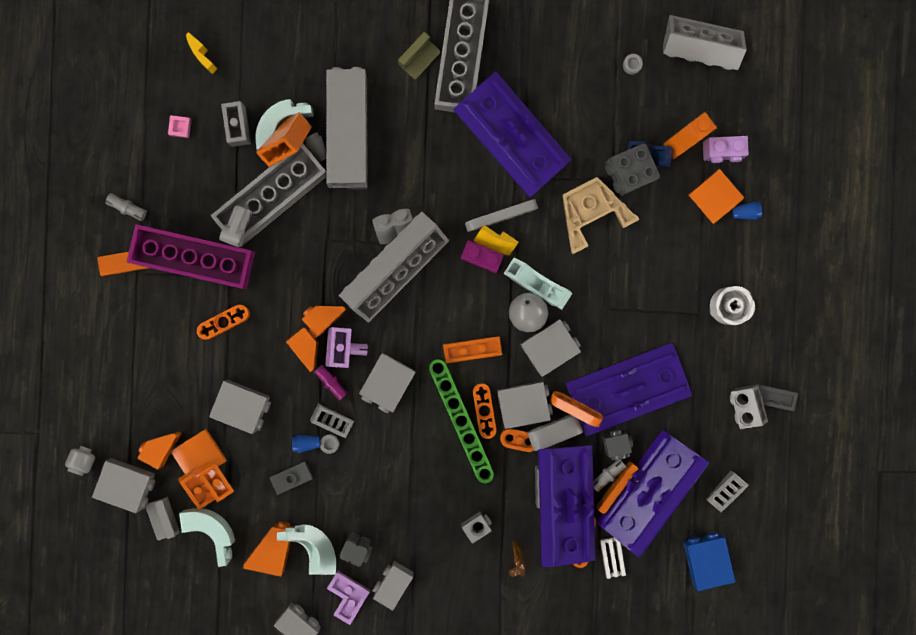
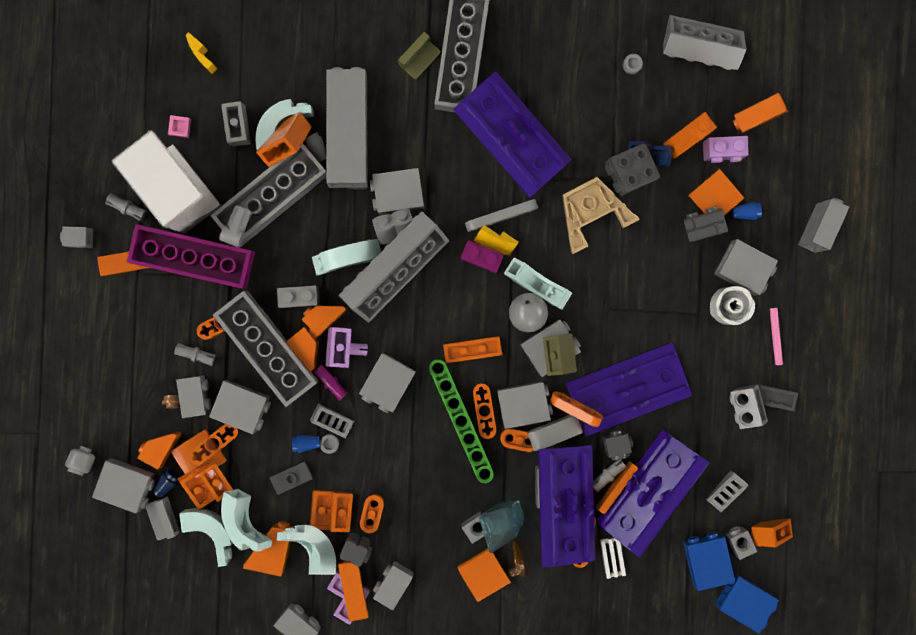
none -> light grey brick [60,226,93,248]
none -> white piece [112,131,222,234]
none -> dark blue cone [153,469,181,498]
none -> medium nougat plate [162,395,180,409]
none -> light grey pin [174,343,216,366]
none -> light grey brick [176,375,212,418]
none -> orange beam [188,424,238,465]
none -> light grey brick [213,291,319,407]
none -> light aqua arch [221,489,272,551]
none -> light grey brick [277,286,320,308]
none -> orange slope [310,490,353,532]
none -> light aqua arch [312,239,381,275]
none -> orange tile [338,561,369,622]
none -> orange plate [360,494,384,533]
none -> light grey brick [370,168,424,215]
none -> orange slope [457,547,511,602]
none -> clear light blue slope [478,500,525,553]
none -> olive panel [543,333,577,376]
none -> dark grey brick [683,206,728,242]
none -> light grey brick [714,239,778,295]
none -> blue brick [714,572,779,634]
none -> light grey brick [725,526,757,560]
none -> orange slope [733,93,789,133]
none -> orange slope [751,518,793,547]
none -> bright pink bar [769,308,783,365]
none -> light grey brick [798,198,849,253]

